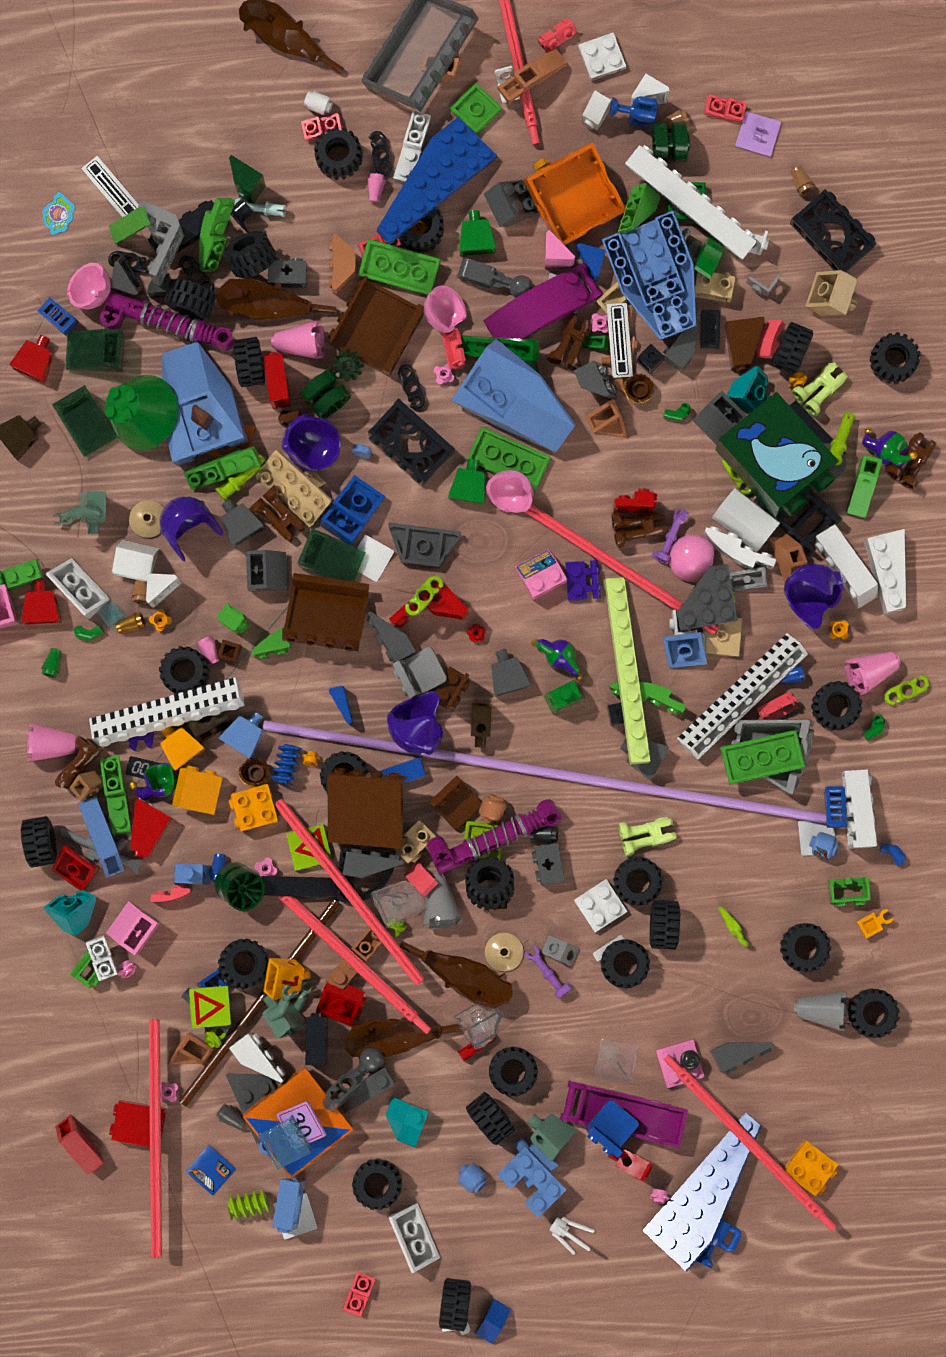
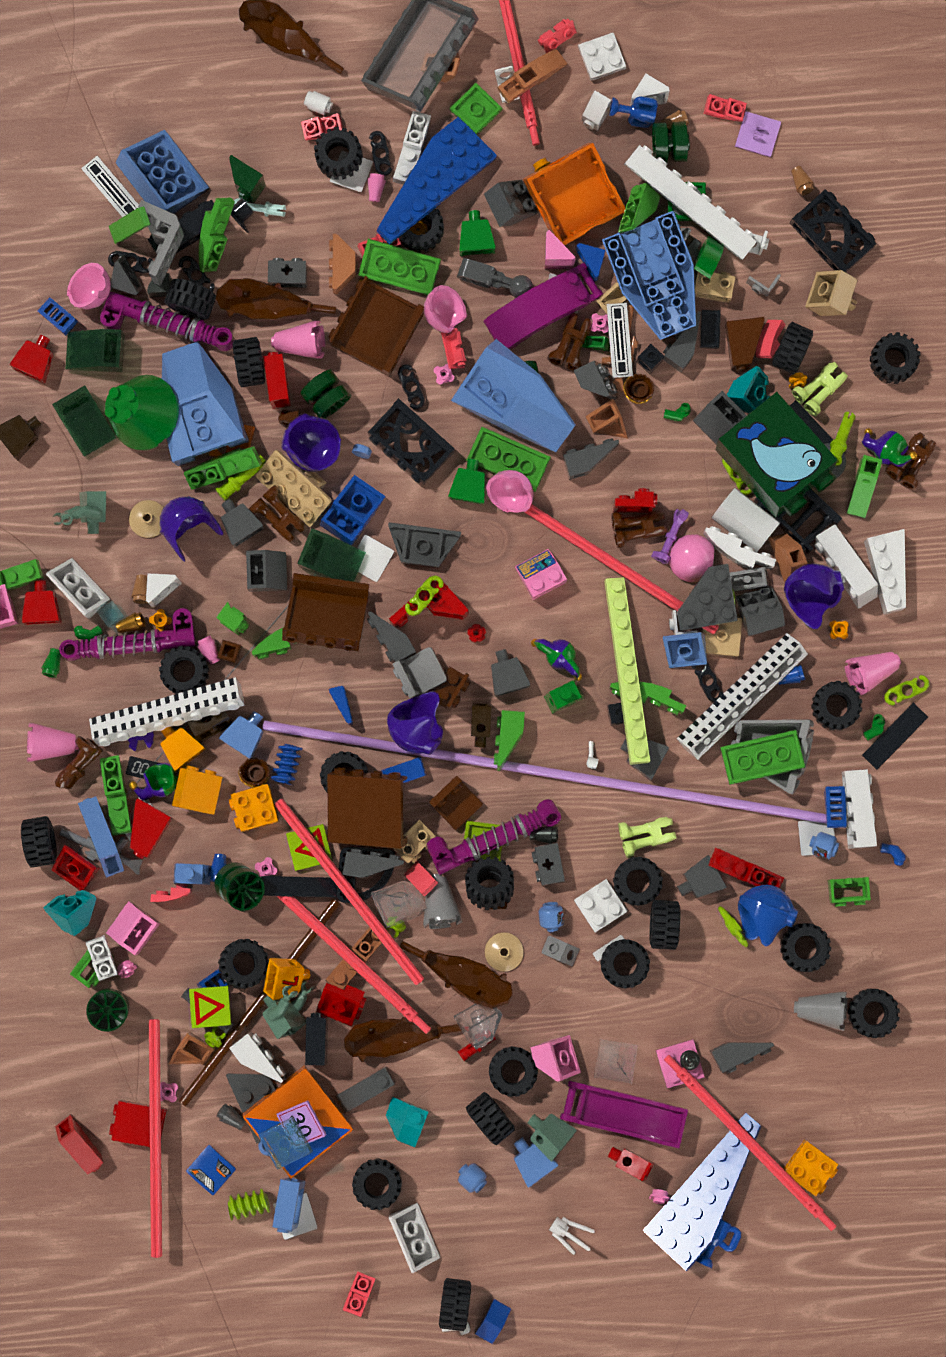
sticker [42,192,75,235] -> none
medium nougat brick [70,771,103,801] -> none
white slope [112,540,159,582] -> none
reddish brown slope [191,405,214,430] -> none
black tyre [224,231,276,278] -> none
light orange plate [302,751,321,767] -> none
dark grey beam [323,1048,384,1111] -> none
clear green gear [332,349,365,382] -> none
green slope [461,335,540,361] -> none
nougat head [479,794,507,824] -> none
medium blue plate [497,1147,566,1218] -> none
medium lavender piece [525,946,572,999] -> none
dark purple plate [565,560,602,601] -> none
blue bracket [585,1100,639,1158] -> none
coral hinge [756,692,799,720] -> none
light orange plate [856,909,893,939] -> none
none -> magenta piece [59,608,196,661]
none -> dark green wheel [86,988,129,1032]
none -> medium blue slope [116,130,209,214]
none -> white sticker [330,151,373,192]
none -> bright green slope [494,710,525,771]
none -> bright pink slope [530,1035,581,1082]
none -> medium blue head [538,902,565,932]
none -> dark grey slope [563,438,619,480]
none -> white hand [586,741,599,769]
none -> dark grey torso [677,855,727,898]
none -> black piece [691,662,724,703]
none -> red slope [708,848,784,888]
none -> dark grey slope [735,586,785,636]
none -> blue piece [738,885,798,946]
none -> black sticker [862,702,928,770]

